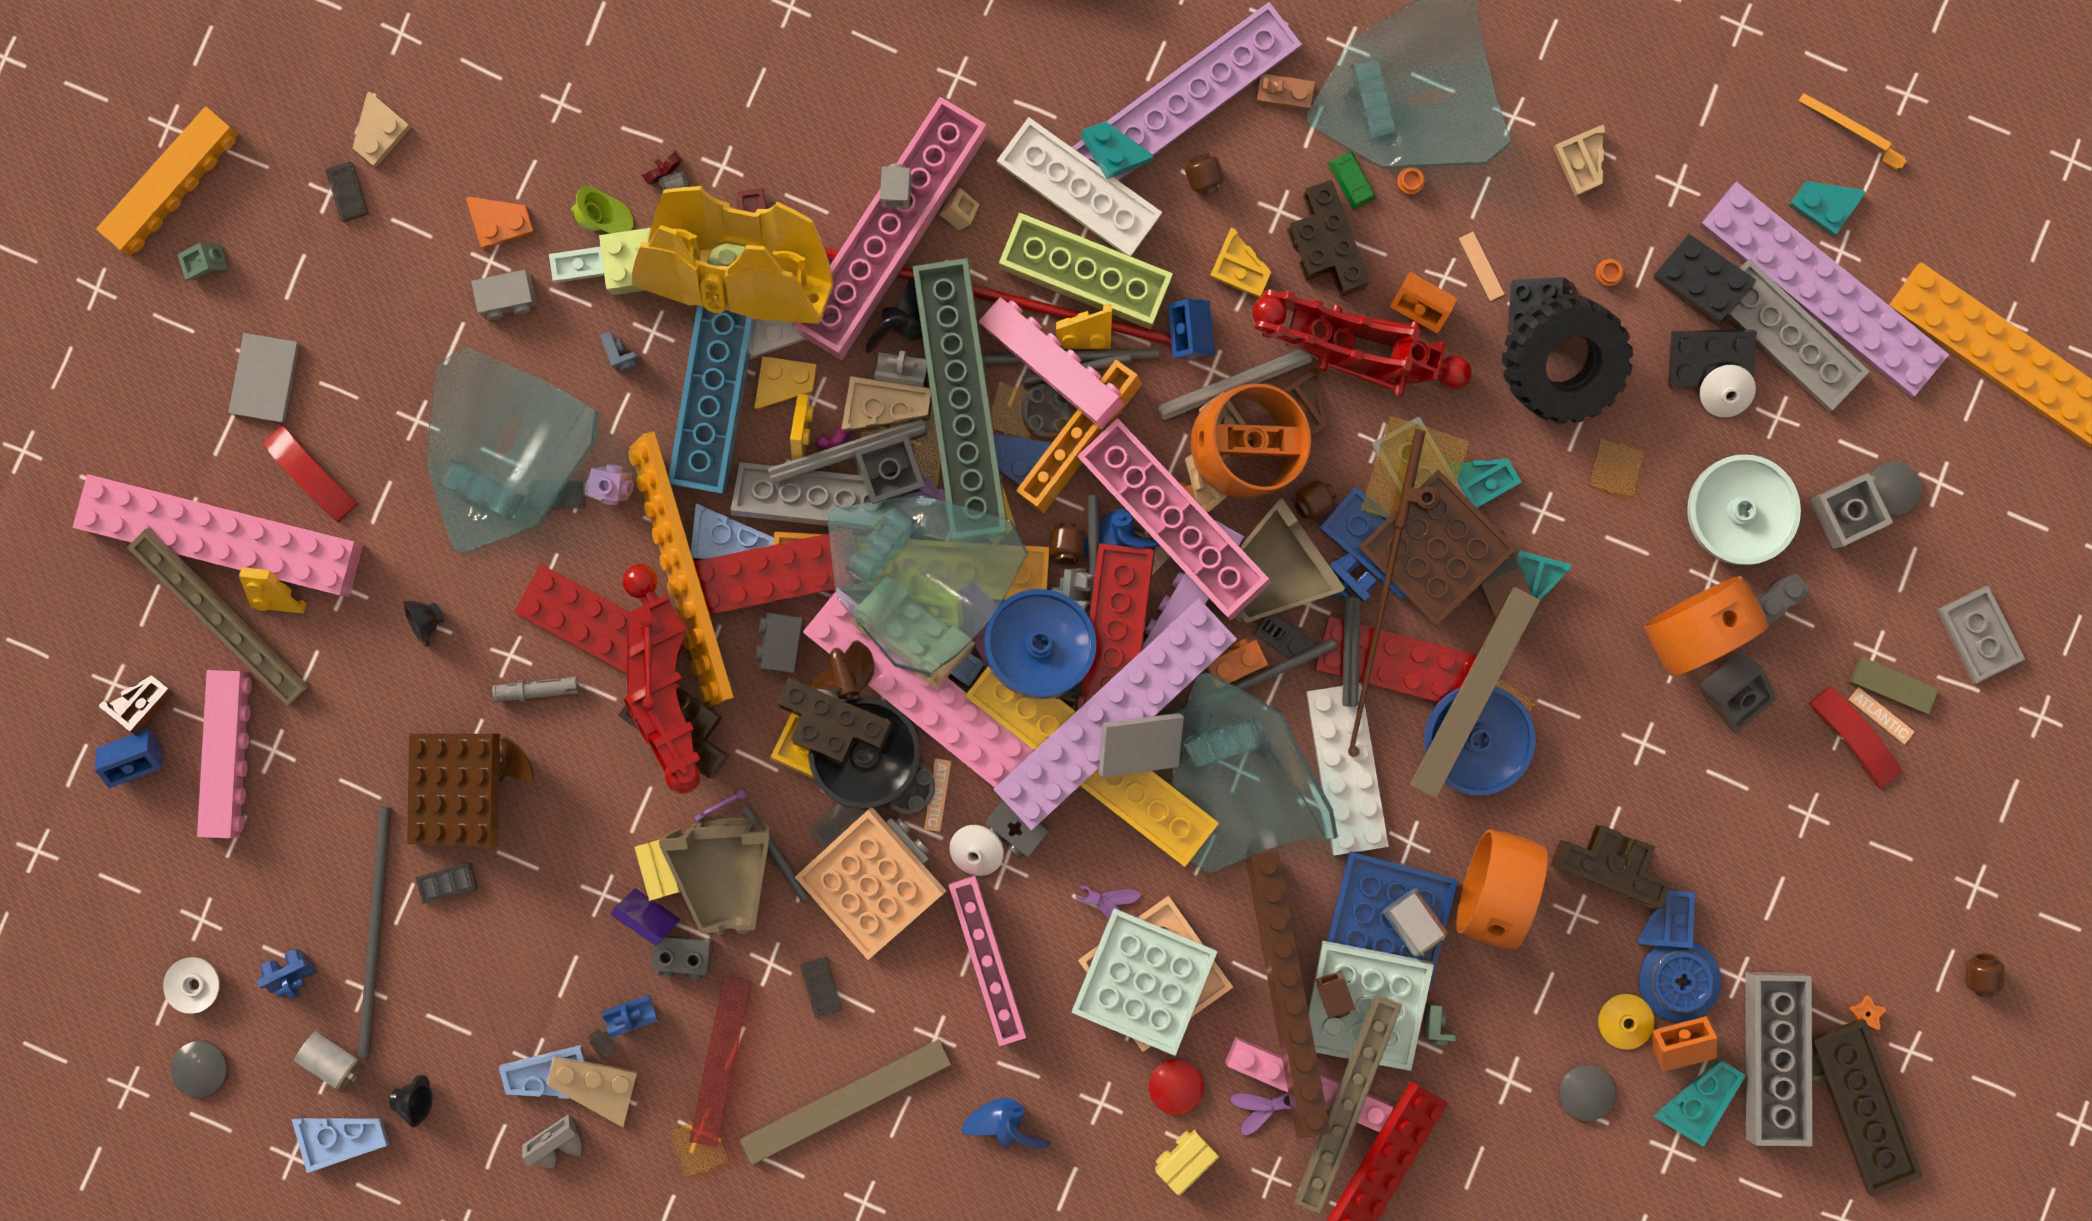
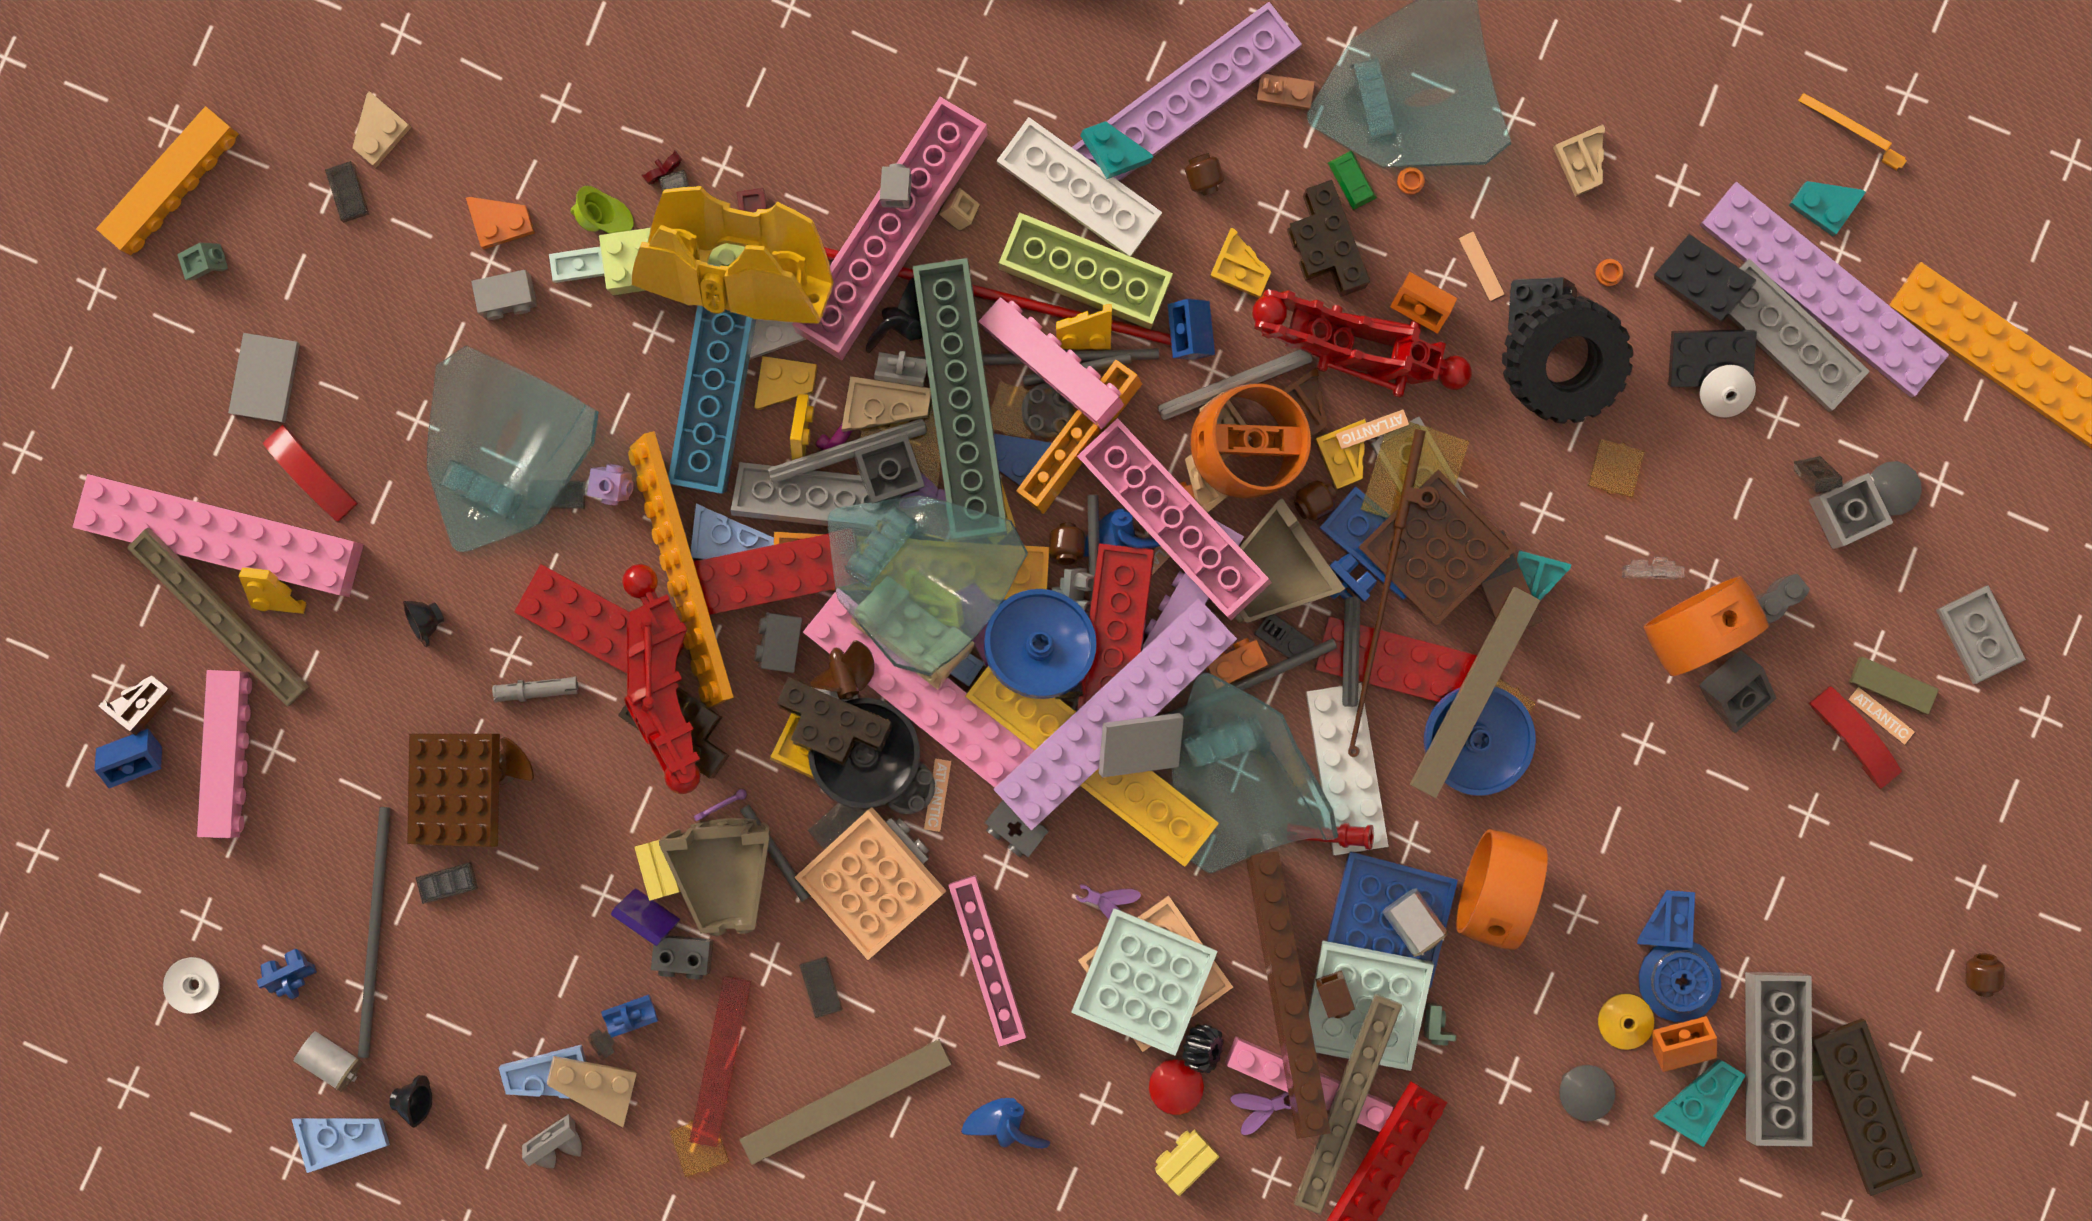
dark grey dish [171,1041,229,1097] -> none
sand blue bracket [600,332,641,371] -> none
white dish [950,825,1004,876] -> none
teal wing [1448,459,1522,508] -> none
dark brown piece [1550,825,1672,909] -> none
light aqua dish [1687,454,1801,565] -> none
orange plate [1849,995,1886,1030] -> none
none -> black gear [1182,1024,1224,1073]
none -> red pin [1288,822,1374,850]
none -> yellow wing [1315,419,1366,490]
none -> light nougat sticker [1336,410,1409,449]
none -> clear plate [1622,557,1685,580]
none -> clear smoke plate [1794,456,1843,493]

